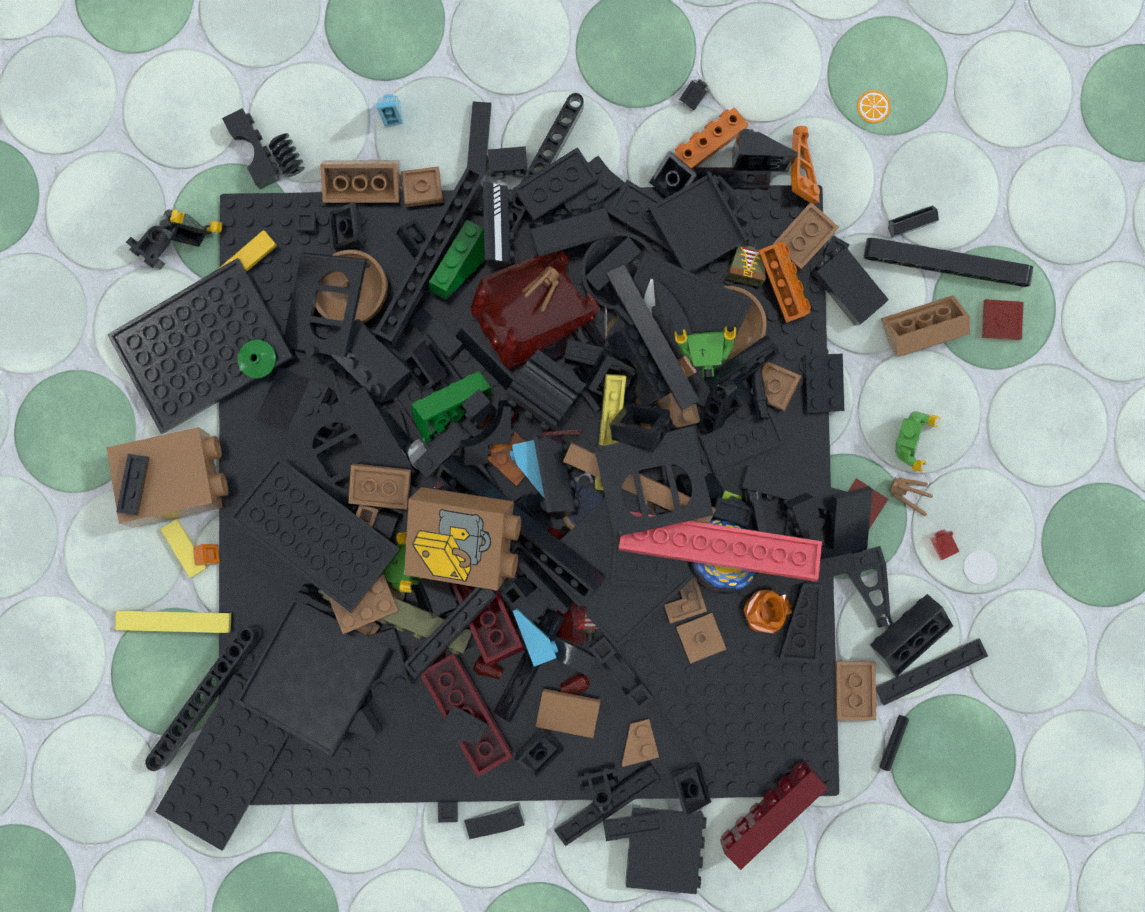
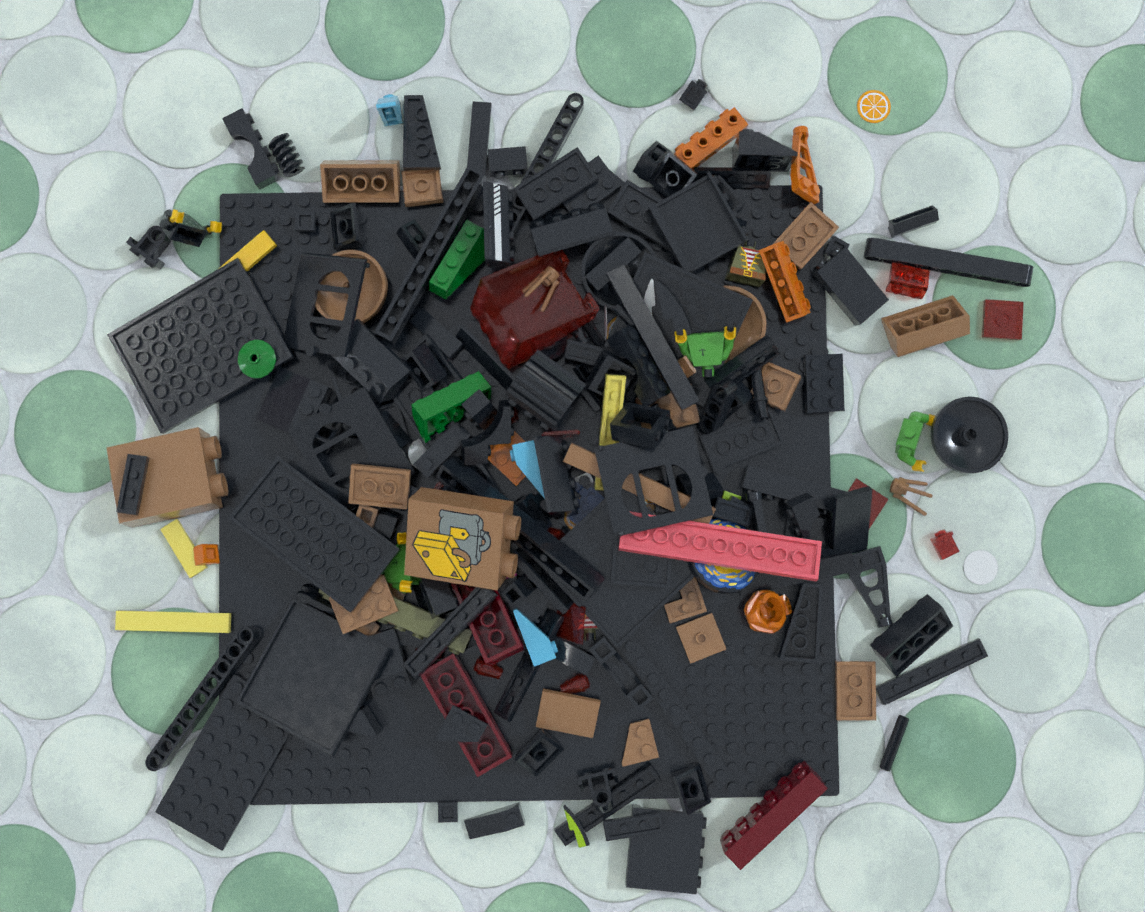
none -> black wing [403,95,441,170]
none -> sticker [563,805,590,848]
none -> black slope [632,141,672,182]
none -> clear red bracket [886,262,930,299]
none -> black dish [931,396,1008,474]

